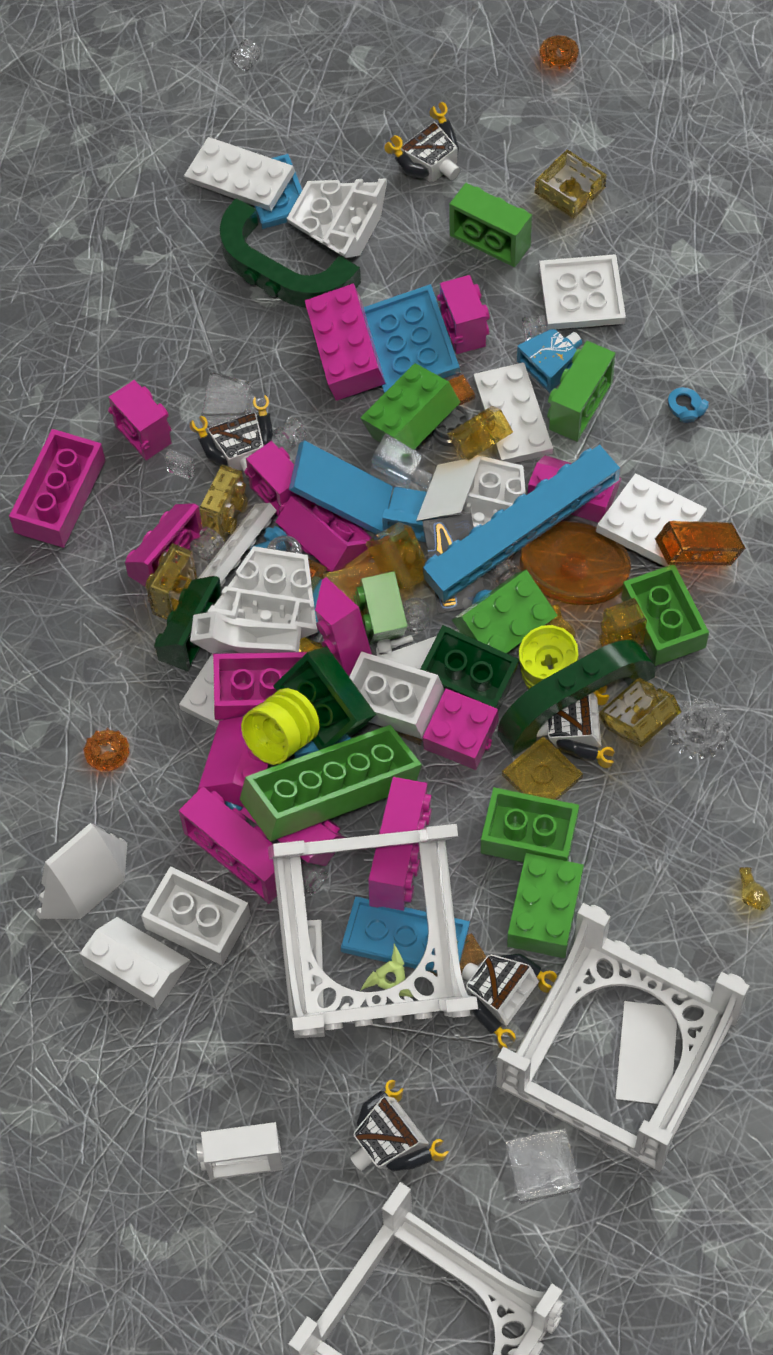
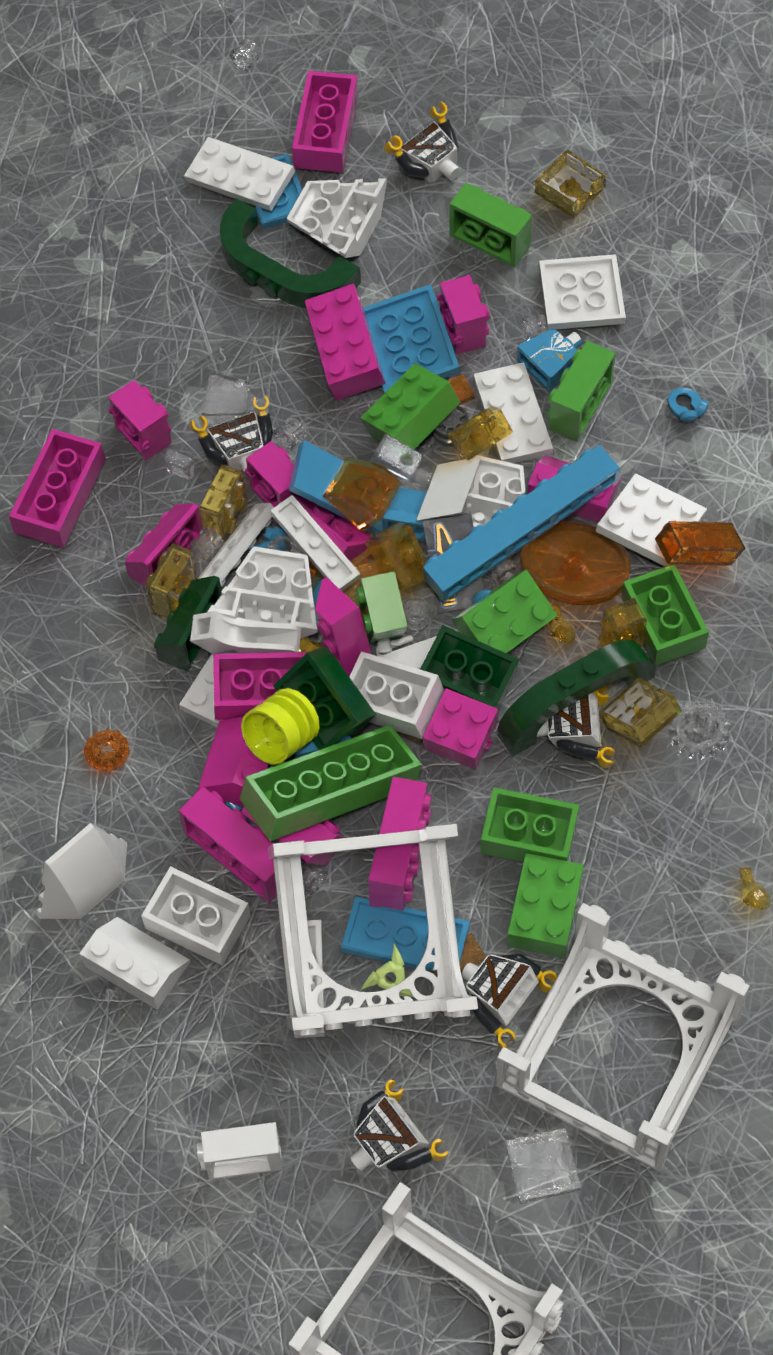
clear yellow tile [502,736,583,800] -> none
neon yellow wheel [519,625,579,689] -> none
clear orange gear [539,35,579,69] -> none
white sticker [616,1001,677,1104] -> none
none -> white plate [270,495,361,591]
none -> dark pink brick [292,71,358,173]
none -> clear orange slope [323,457,402,531]

